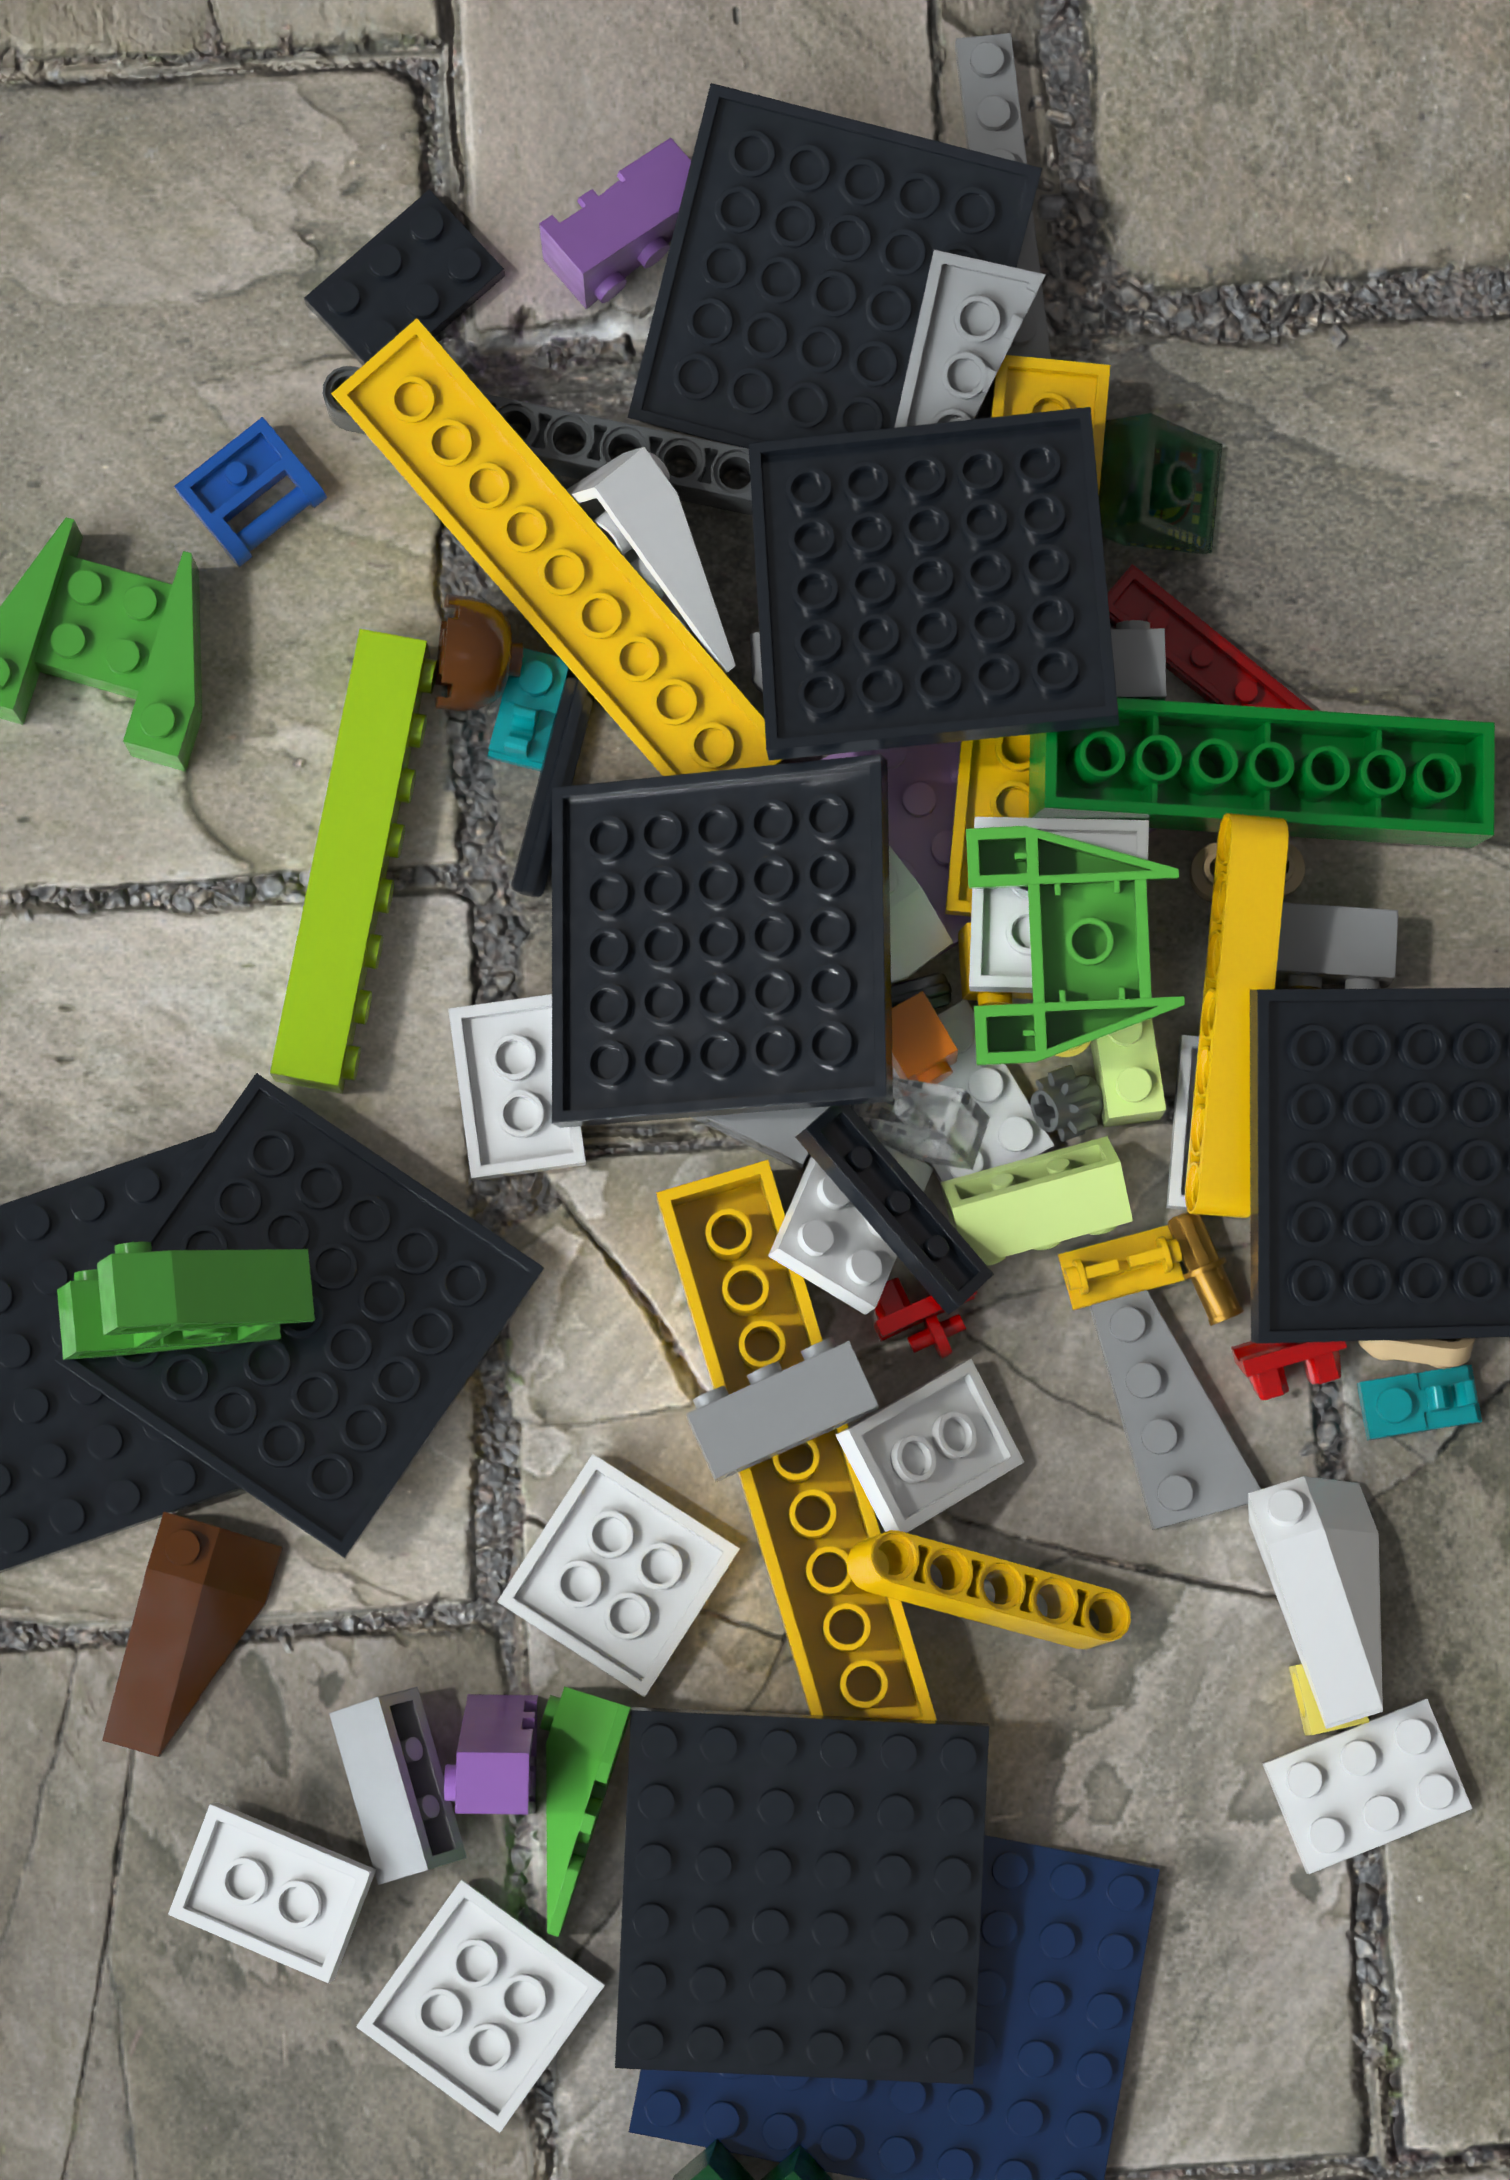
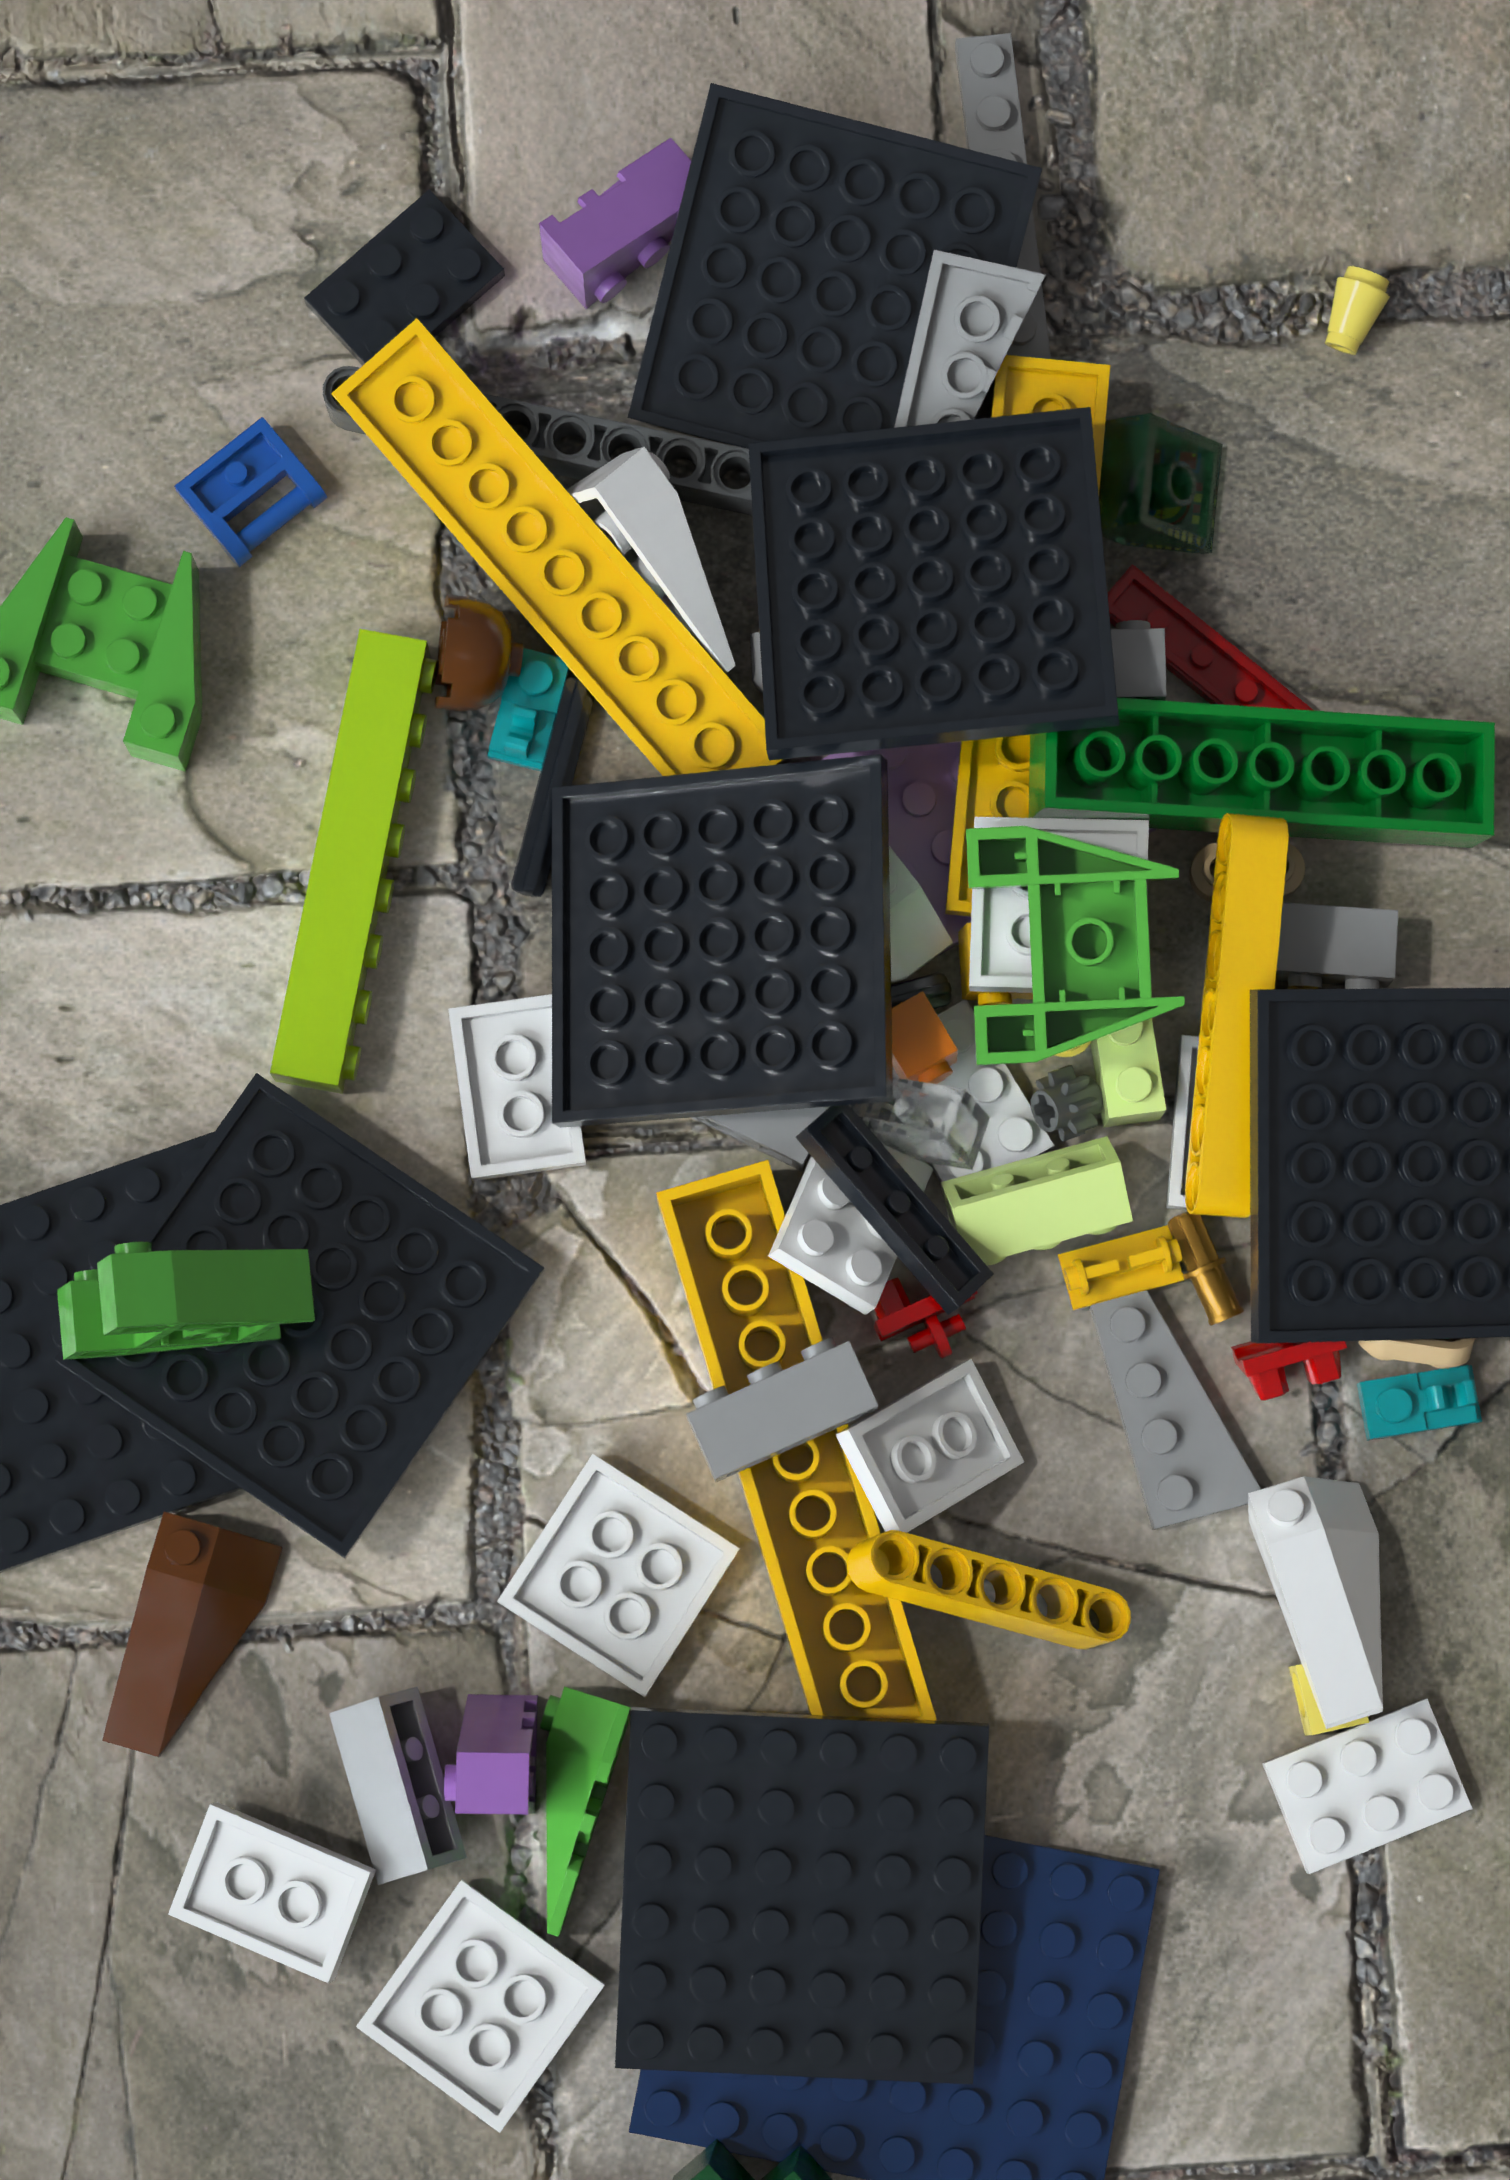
none -> light yellow cone [1325,266,1390,355]

